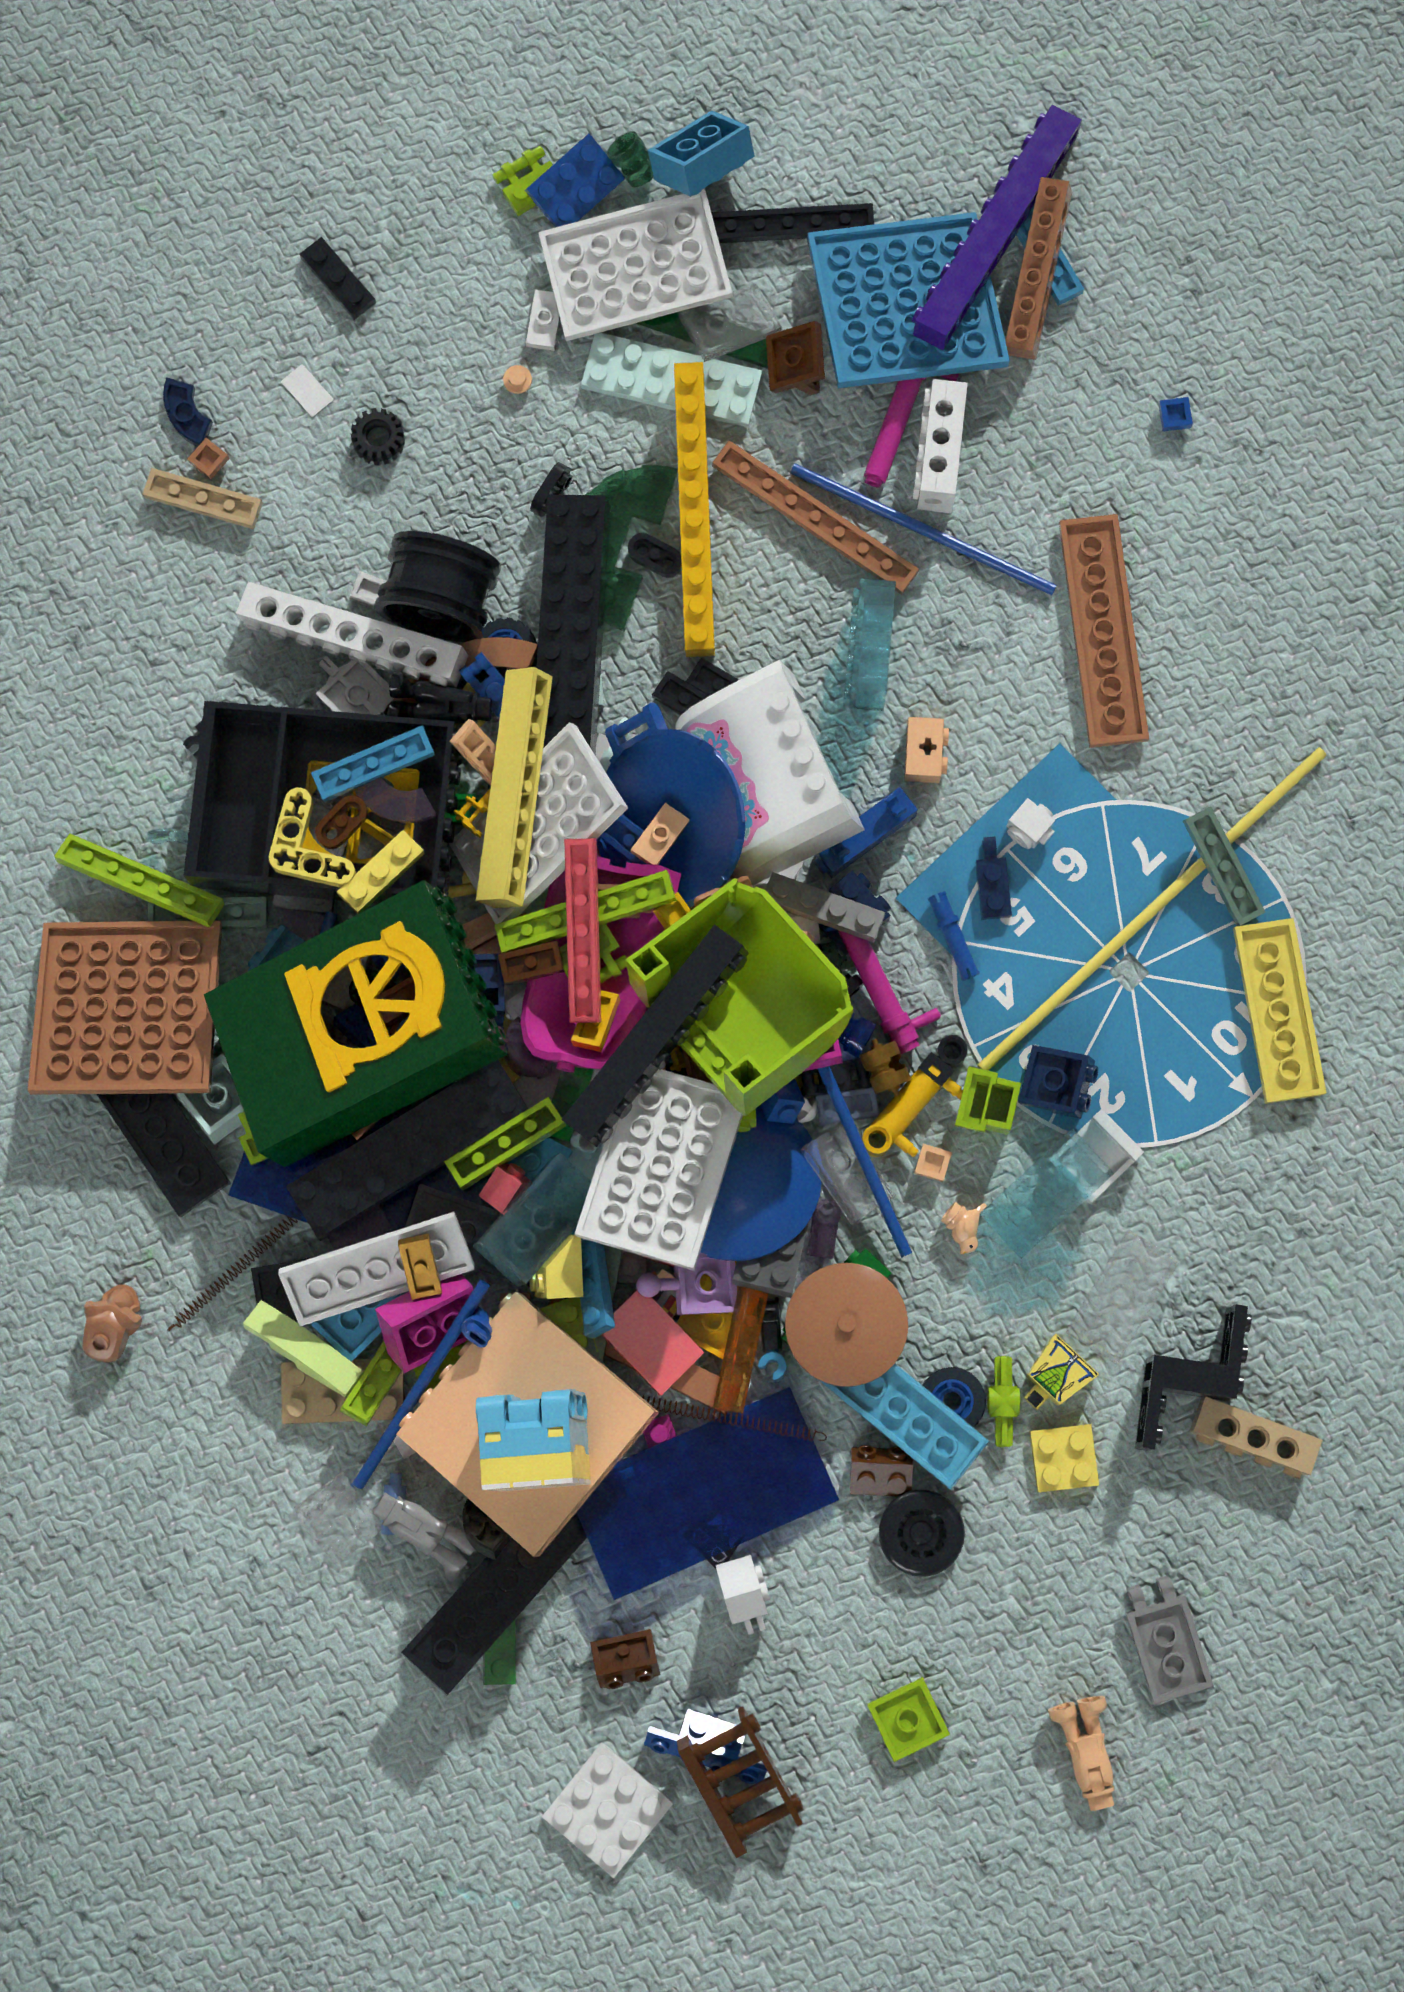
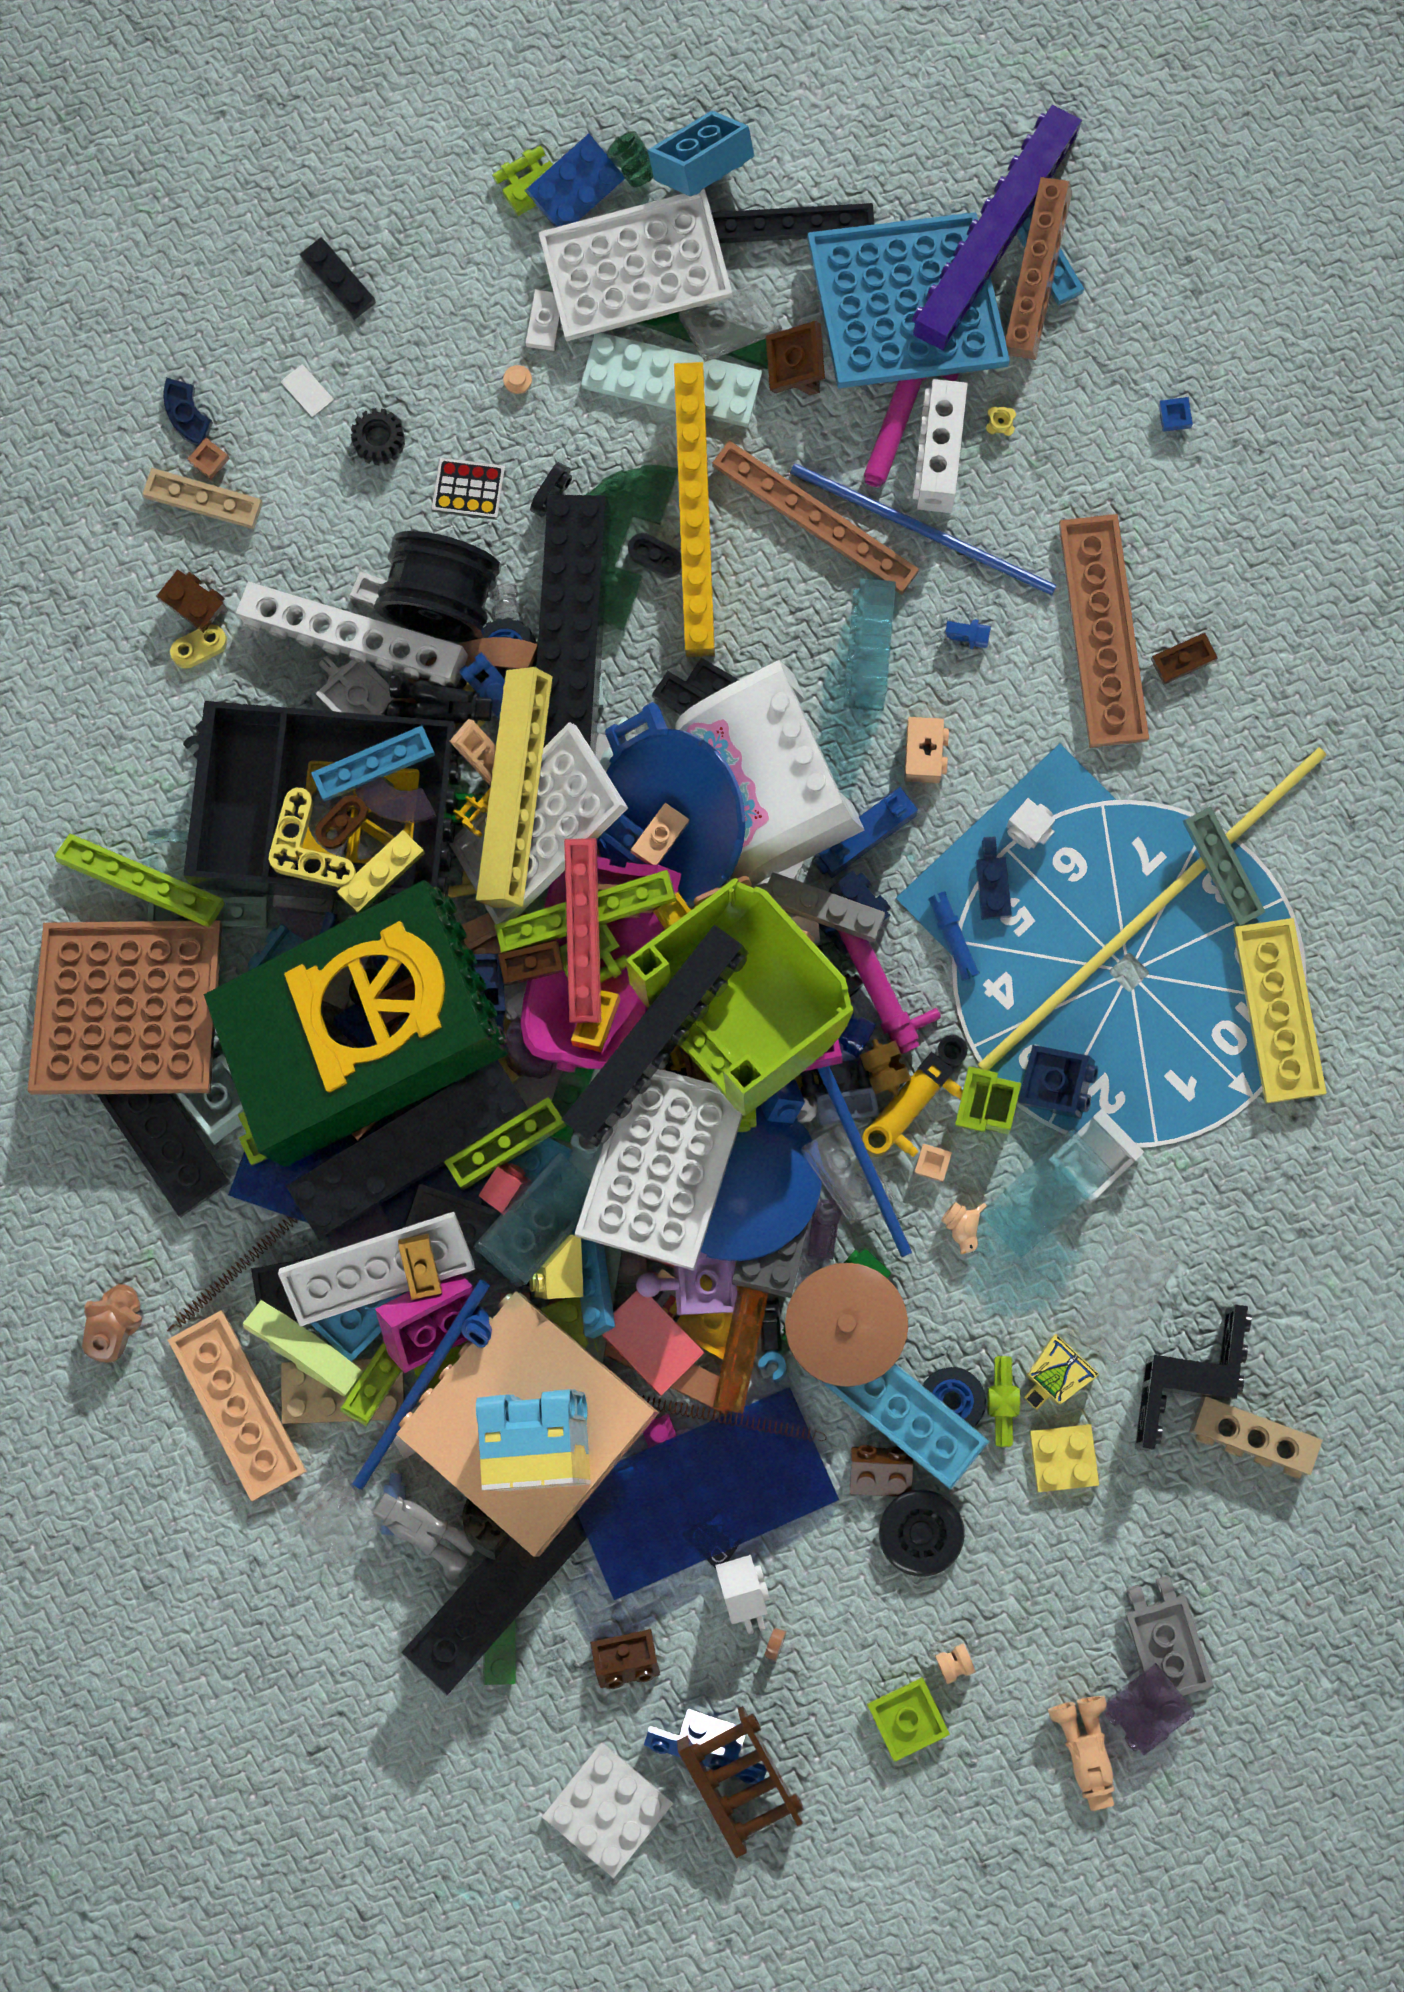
none -> reddish brown bracket [156,569,228,633]
none -> light nougat plate [167,1310,307,1502]
none -> light yellow plate [170,624,227,669]
none -> sticker [432,458,505,518]
none -> clear wheel [489,583,521,620]
none -> nougat tile [765,1628,786,1661]
none -> light nougat wheel [935,1643,976,1684]
none -> blue piece [945,619,991,650]
none -> light yellow plate [986,407,1016,436]
none -> clear purple plate [1105,1663,1196,1755]
none -> reddish brown plate [1151,632,1218,685]

